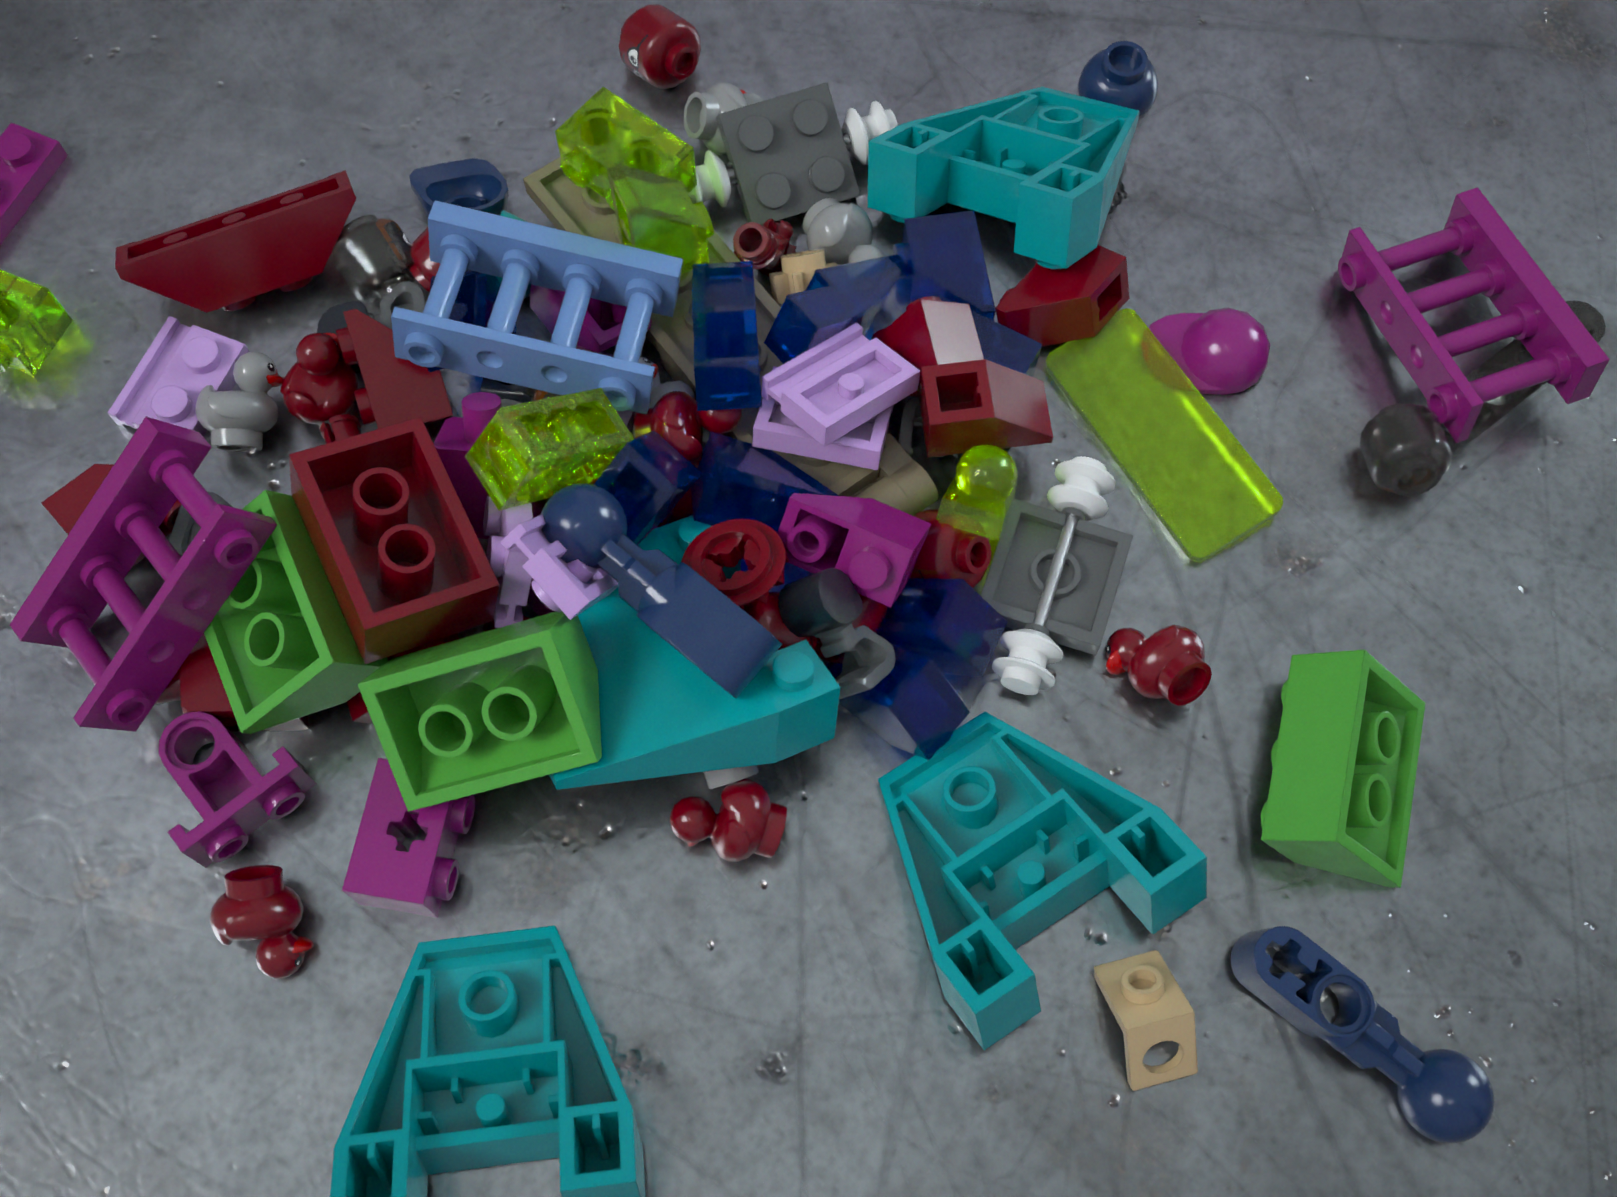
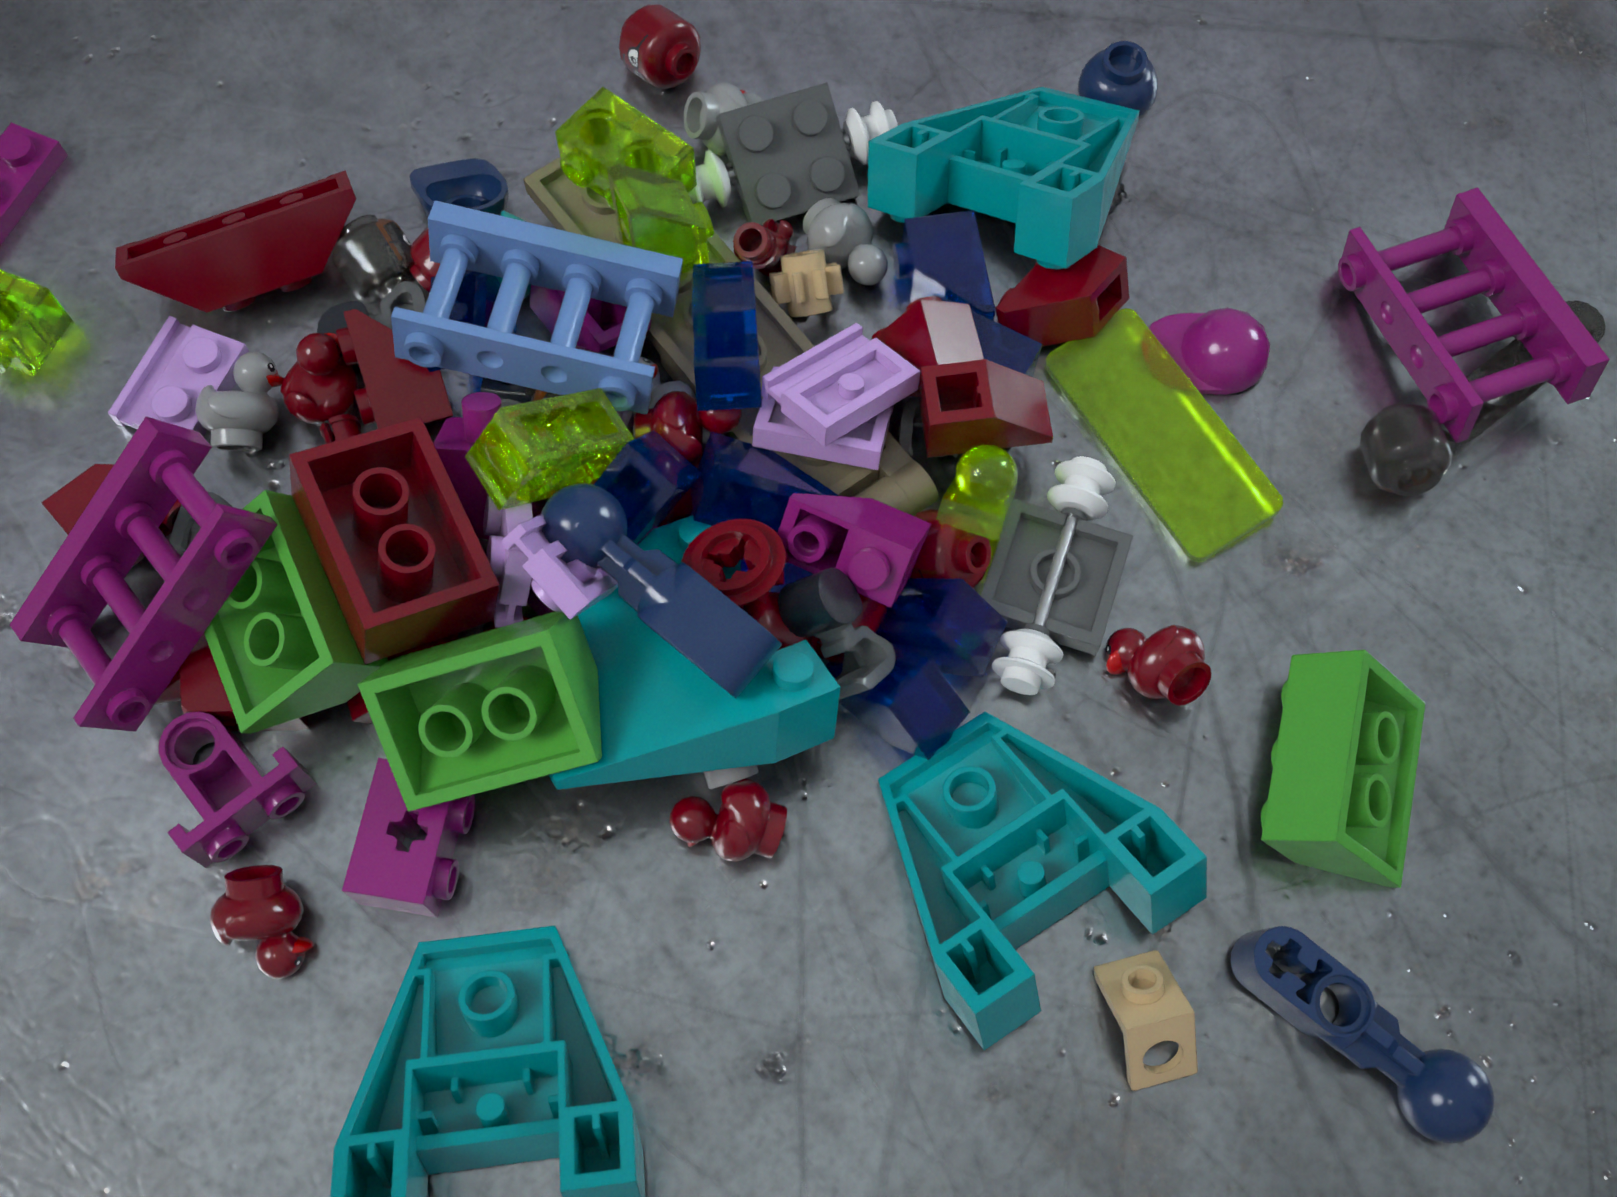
clear blue slope [764,254,905,364] -> none

